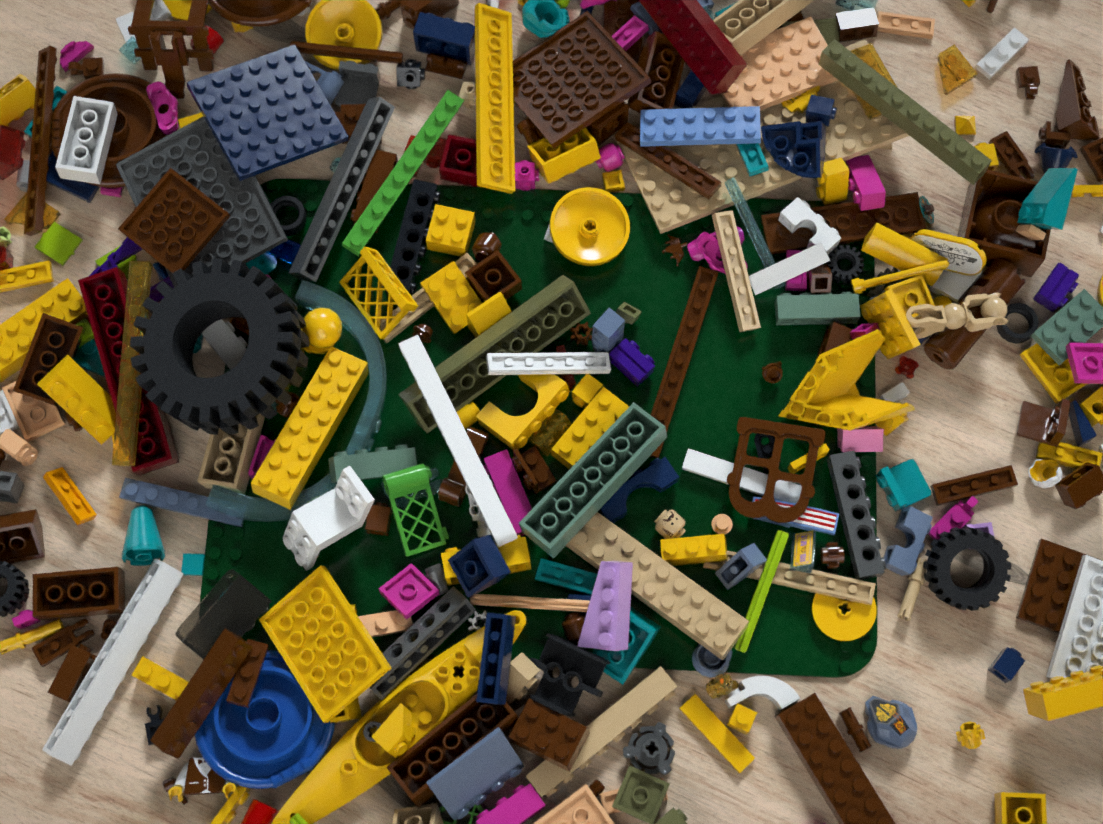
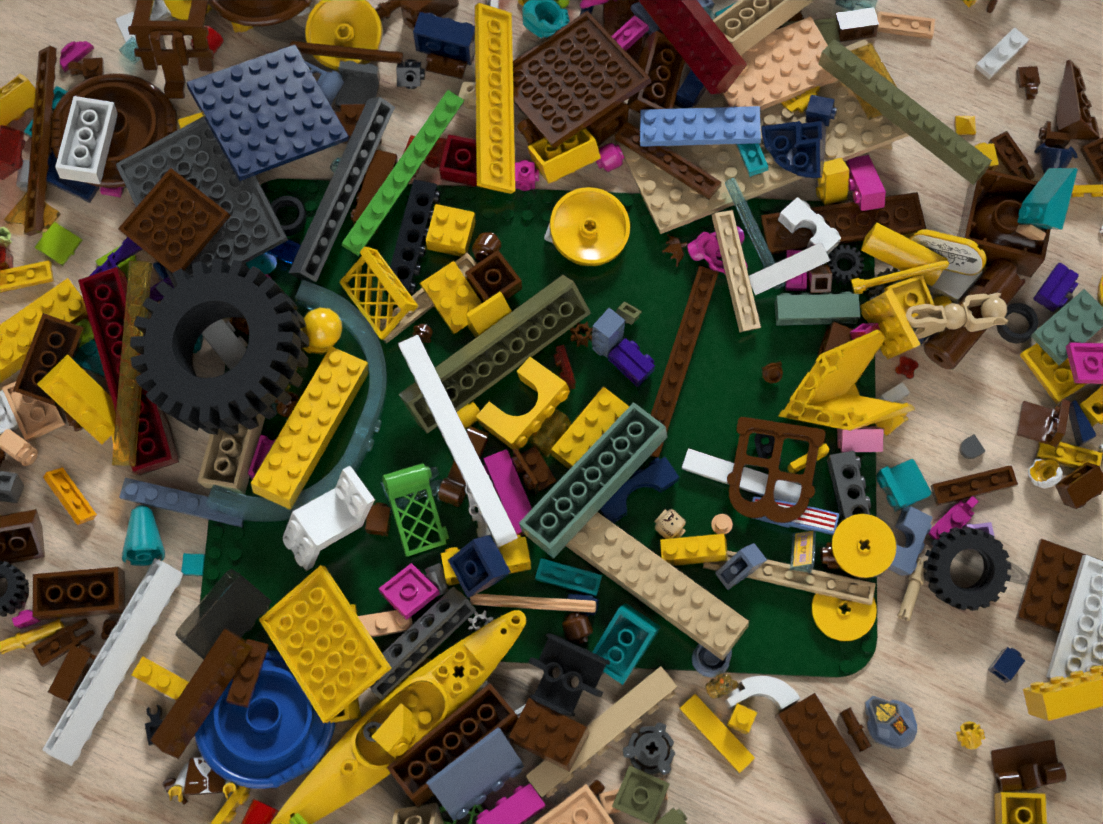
dark pink piece [147,81,178,135] -> none
sand green brick [328,444,417,484] -> none
dark blue brick [476,613,516,705] -> none
white tile [486,352,611,375] -> none
tan piece [506,652,540,704] -> none
yellow brick [572,374,603,408] -> none
lavender wedge [577,561,633,651] -> none
yellow tile [602,170,625,192] -> none
lime axle [734,530,789,653] -> none
piece [919,196,934,224] -> none
clear yellow wing [937,44,978,95] -> none
none -> yellow piece [831,514,896,578]
none -> dark grey tile [959,434,986,459]
none -> reddish brown panel [991,740,1067,792]

